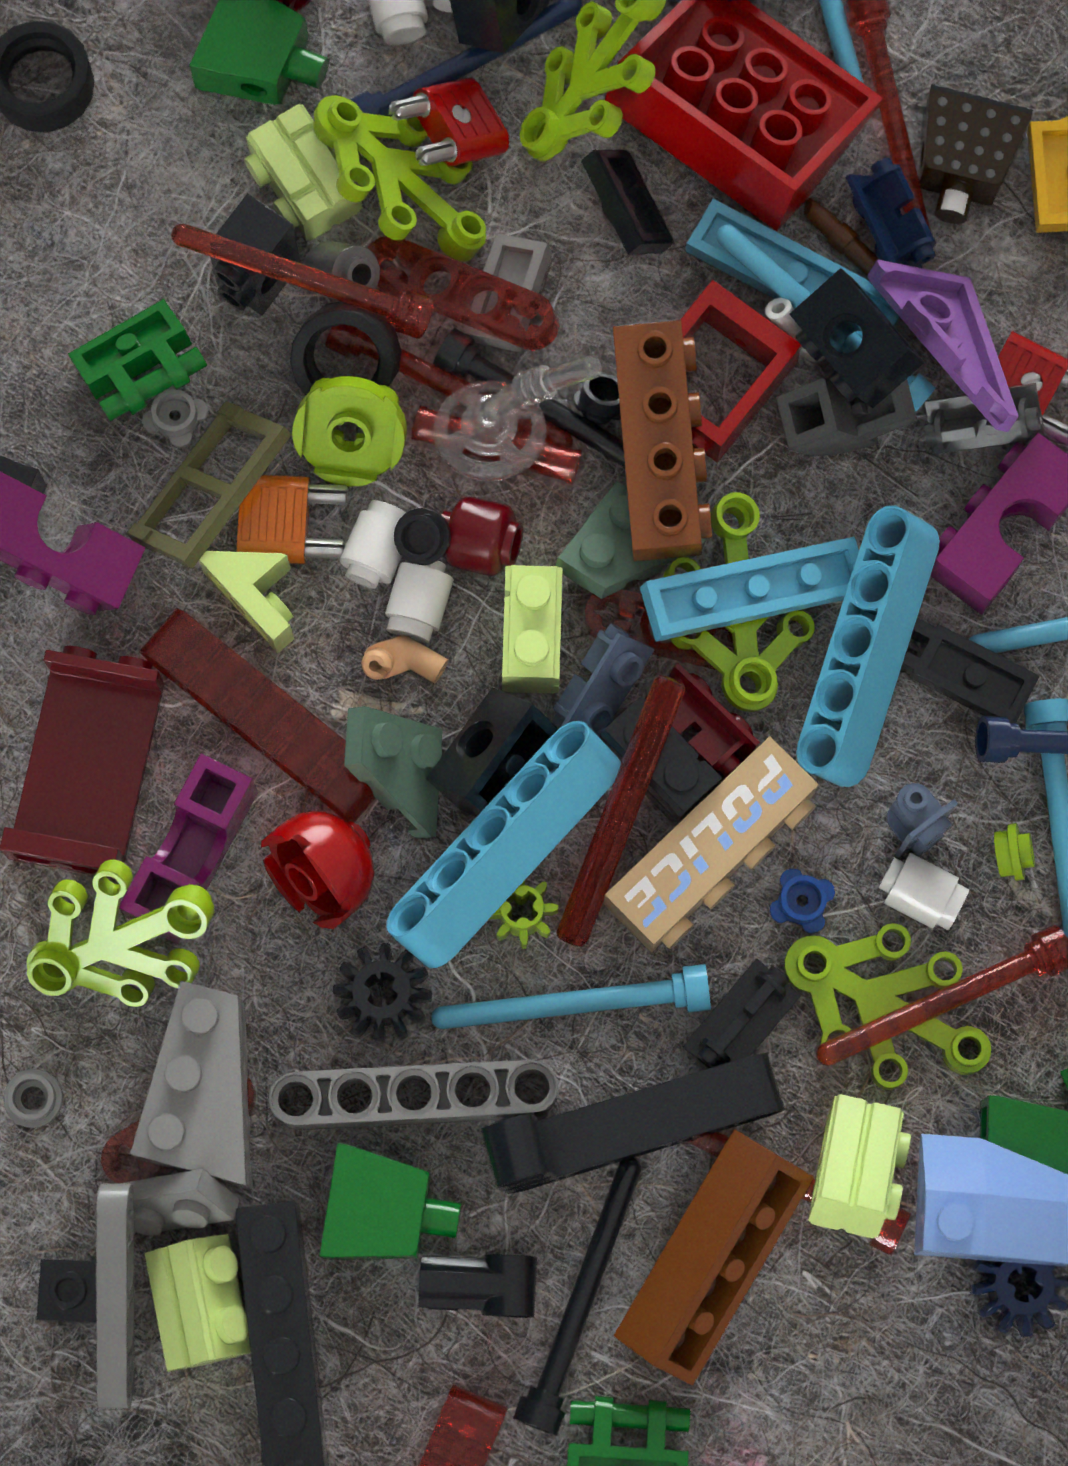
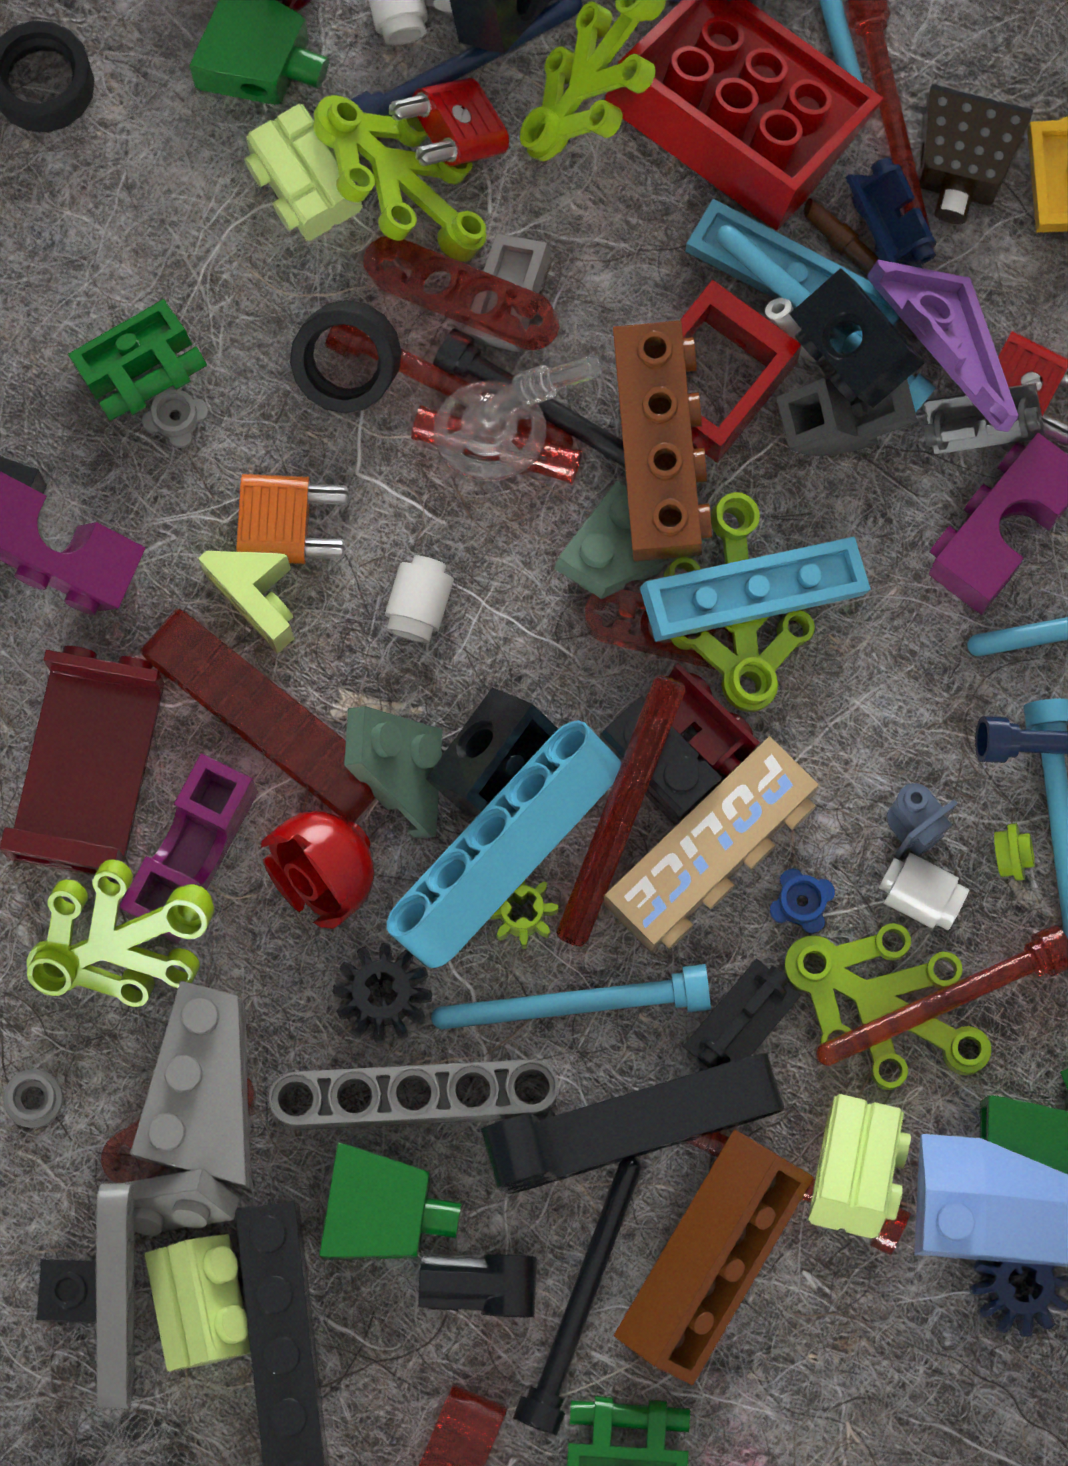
olive window [126,401,292,569] -> none
clear red piece [171,223,434,339] -> none
black brick [207,193,301,316] -> none
lime plate [292,376,407,487] -> none
flat silver brick [303,241,380,302] -> none
white brick [339,500,406,589] -> none
light nougat arm [361,635,449,684] -> none
black plate [394,508,451,565] -> none
dark red head [441,497,524,576] -> none
yellowish green brick [502,565,563,694] -> none
sand blue hinge [552,623,654,738] -> none
black plate [573,372,621,424] -> none
black plate [581,150,674,255] -> none
medium azure beam [796,505,940,787] -> none
black hinge [900,618,1040,723] -> none

